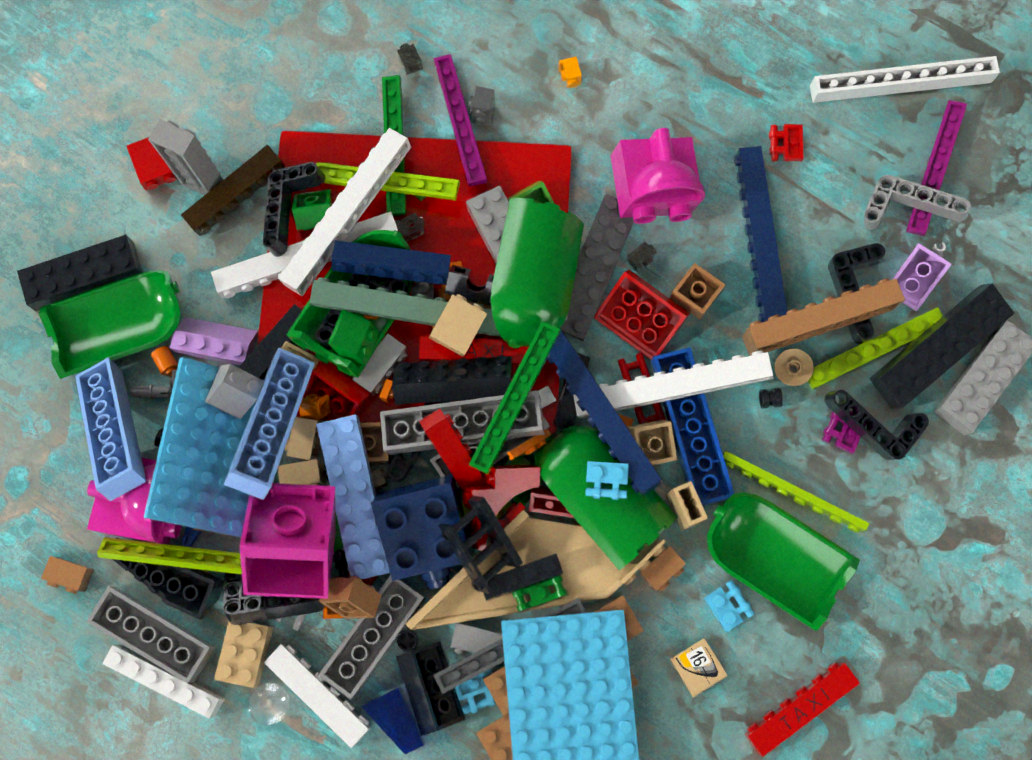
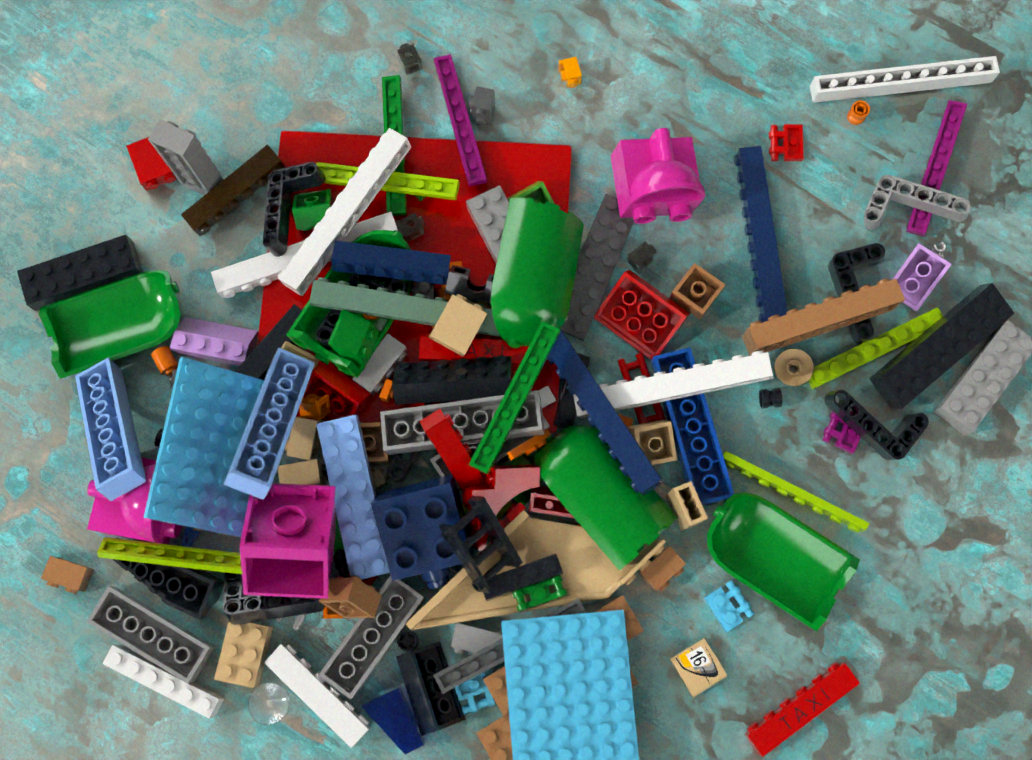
light grey axle [131,384,171,400] -> none
light grey slope [205,364,265,419] -> none
medium azure plate [585,461,629,500] -> none
none -> orange wheel [847,100,870,125]

